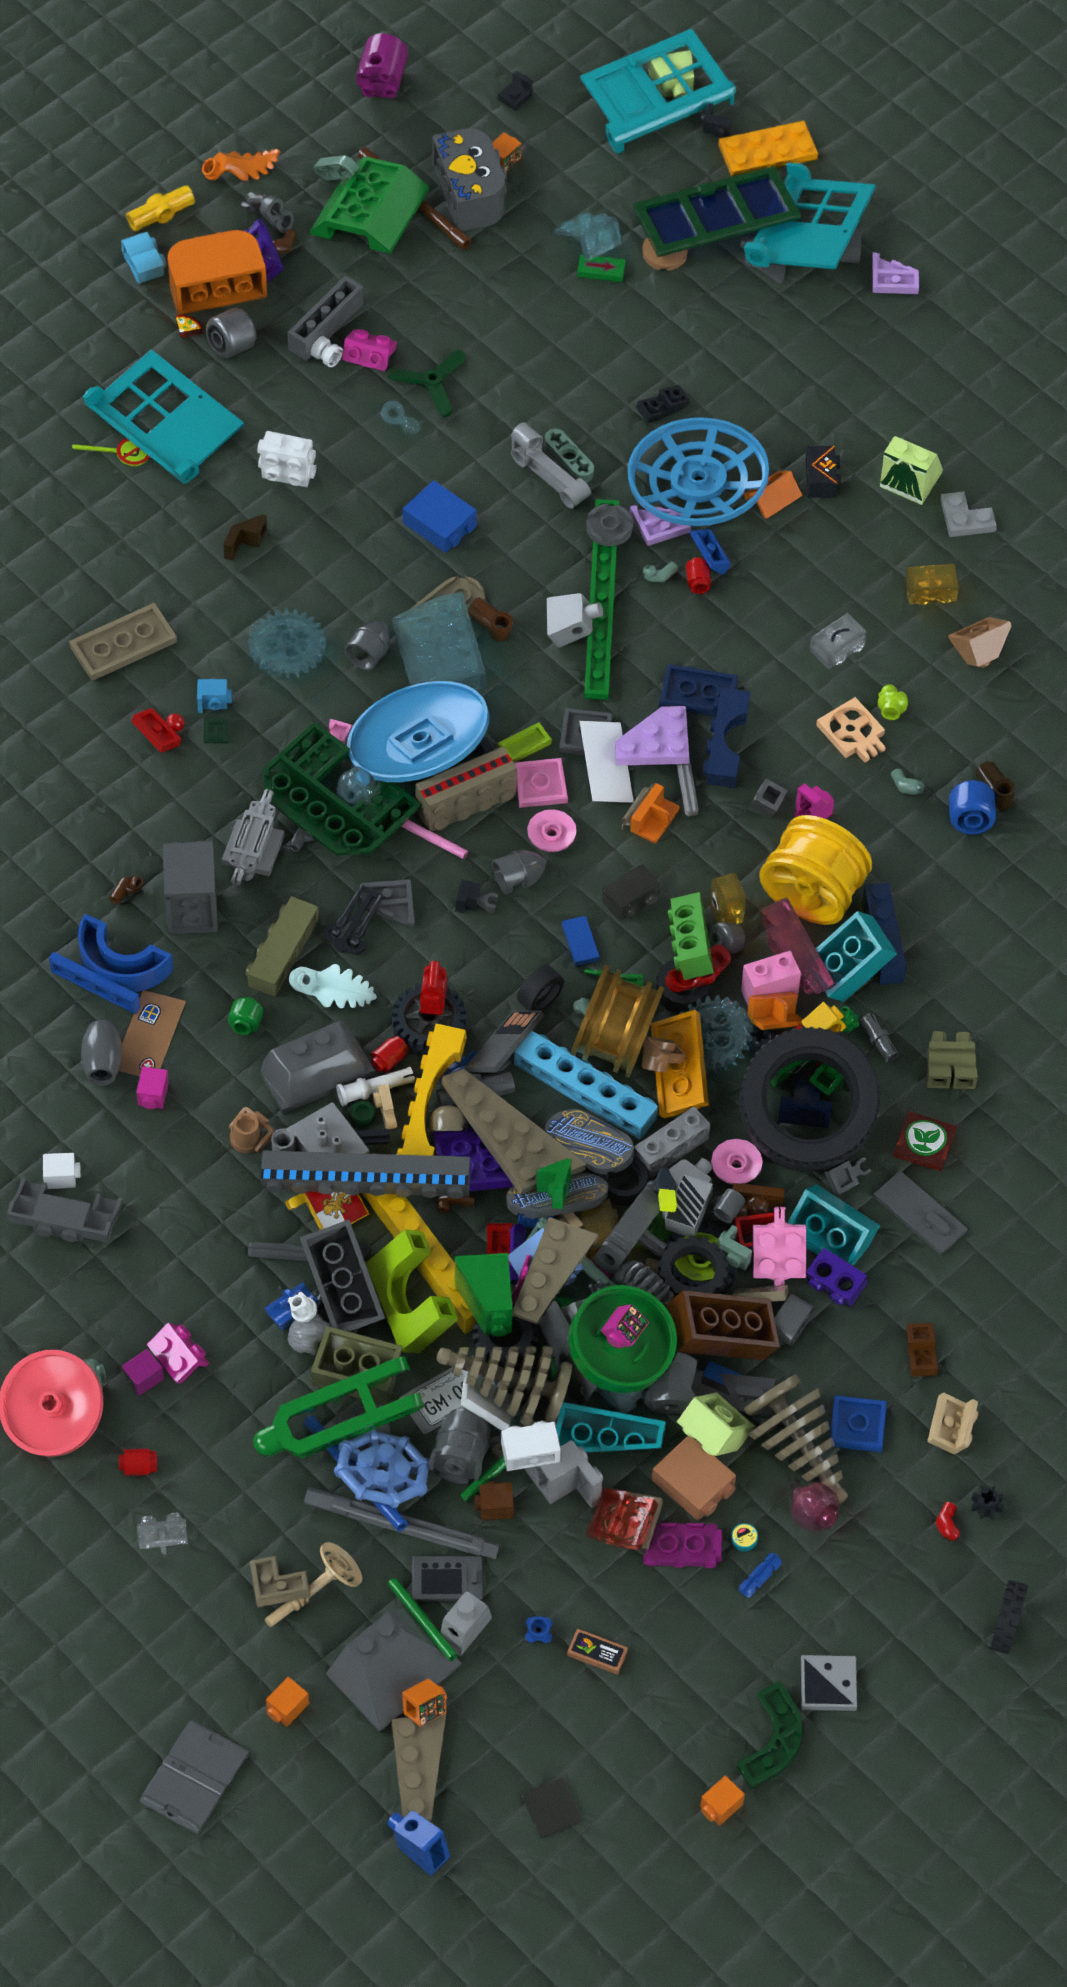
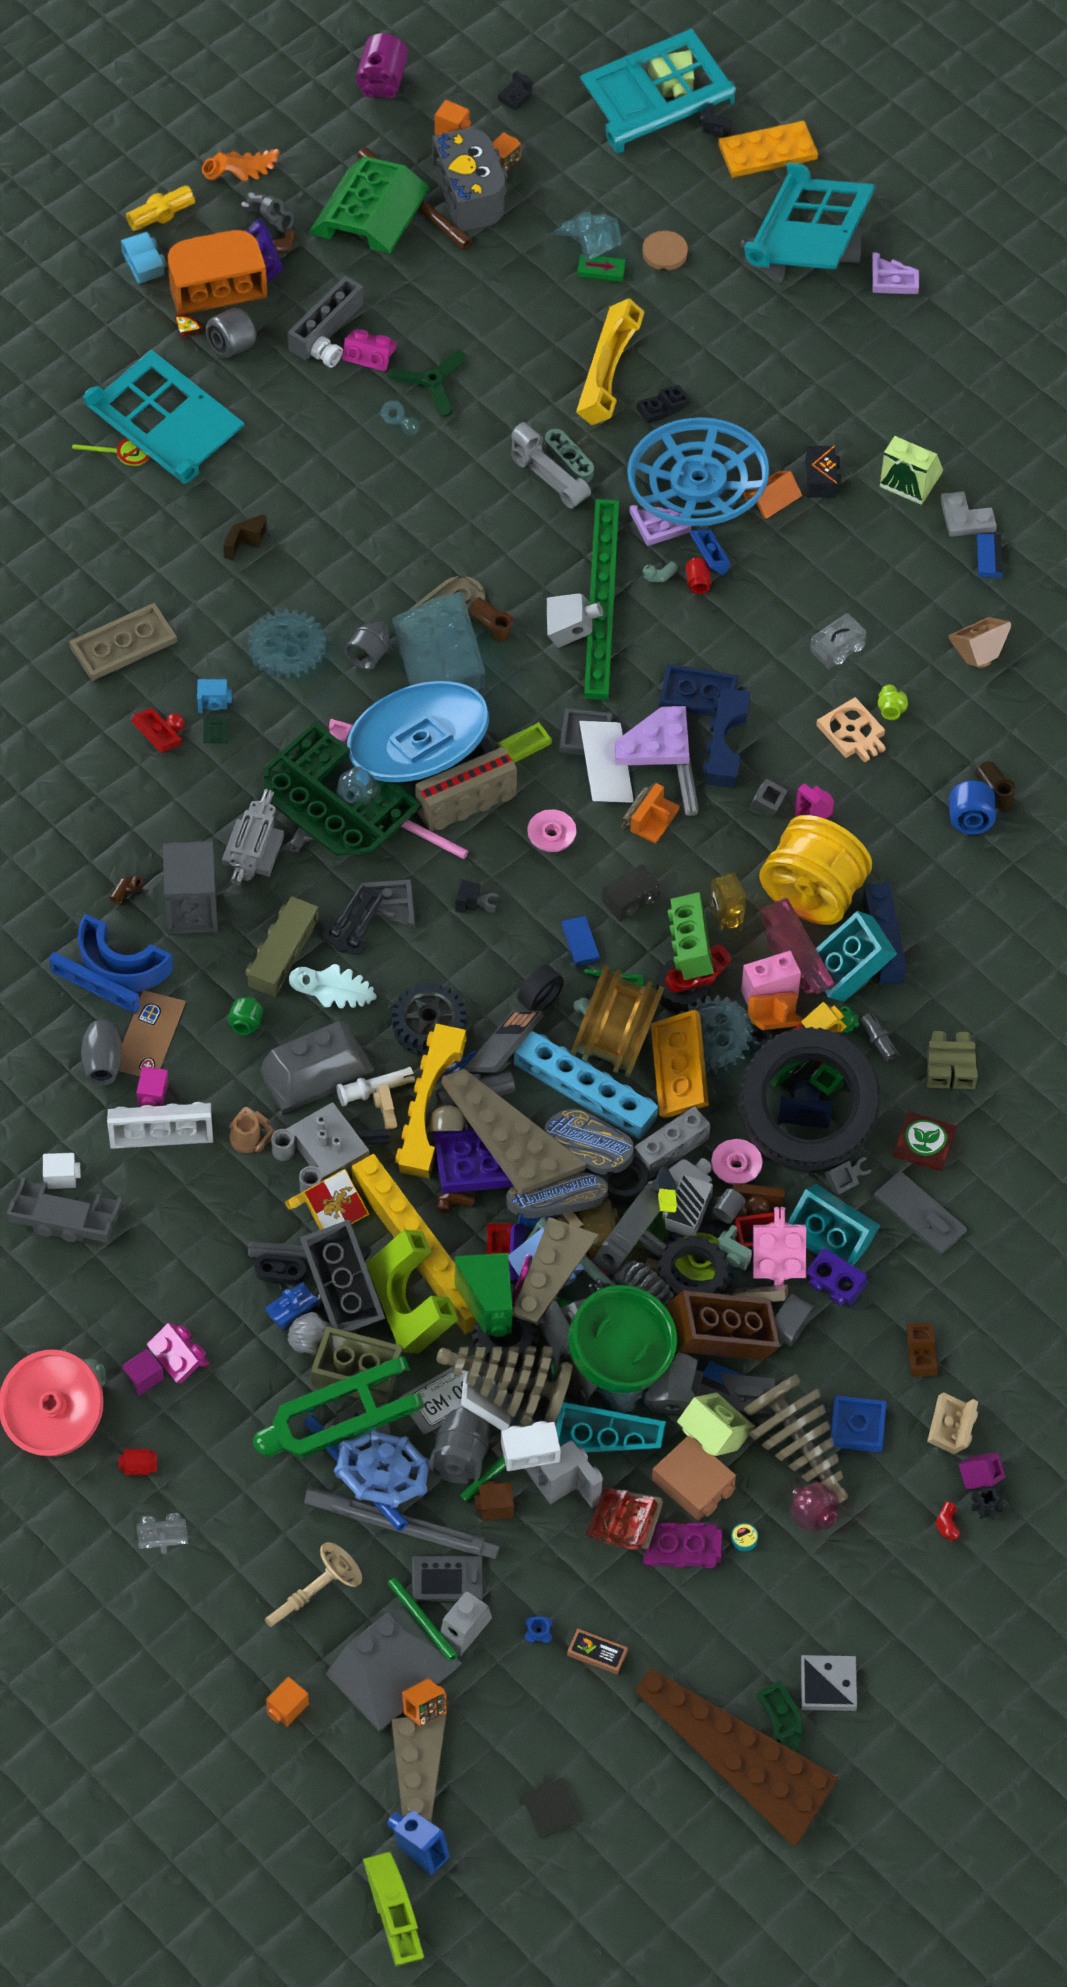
dark grey piece [139,1720,250,1834] -> none
dark tan tile [250,1556,311,1607] -> none
white brick [257,431,316,487] -> none
dark grey brick [260,1151,471,1198] -> none
white hose [288,1292,317,1323] -> none
sand green beam [313,155,359,180] -> none
dark green tile [350,1101,375,1127] -> none
red brick [371,1036,409,1073] -> none
blue brick [403,480,477,553] -> none
red piece [420,961,448,1015] -> none
dark grey helmet [492,849,547,895] -> none
bright pink tile [514,758,568,808] -> none
green slope [536,1158,572,1209] -> none
dark grey tile [586,504,633,546] -> none
brick [600,1304,649,1348] -> none
door [633,166,801,257] -> none
medium nougat piece [642,1036,687,1072] -> none
orange brick [700,1775,745,1826] -> none
dark grey head [709,922,745,955] -> none
blue axle [739,1553,782,1598] -> none
sand green arm [891,768,925,795] -> none
clear yellow brick [905,564,959,605] -> none
black tyre [990,1580,1028,1655] -> none
none -> white slope [107,1102,213,1149]
none -> black plate [254,1254,306,1285]
none -> lime slope [363,1852,424,1967]
none -> orange brick [435,100,471,135]
none -> yellow arch [576,298,645,426]
none -> reddish brown wing [635,1668,838,1848]
none -> magenta panel [959,1452,1005,1489]
none -> blue tile [977,534,1003,578]

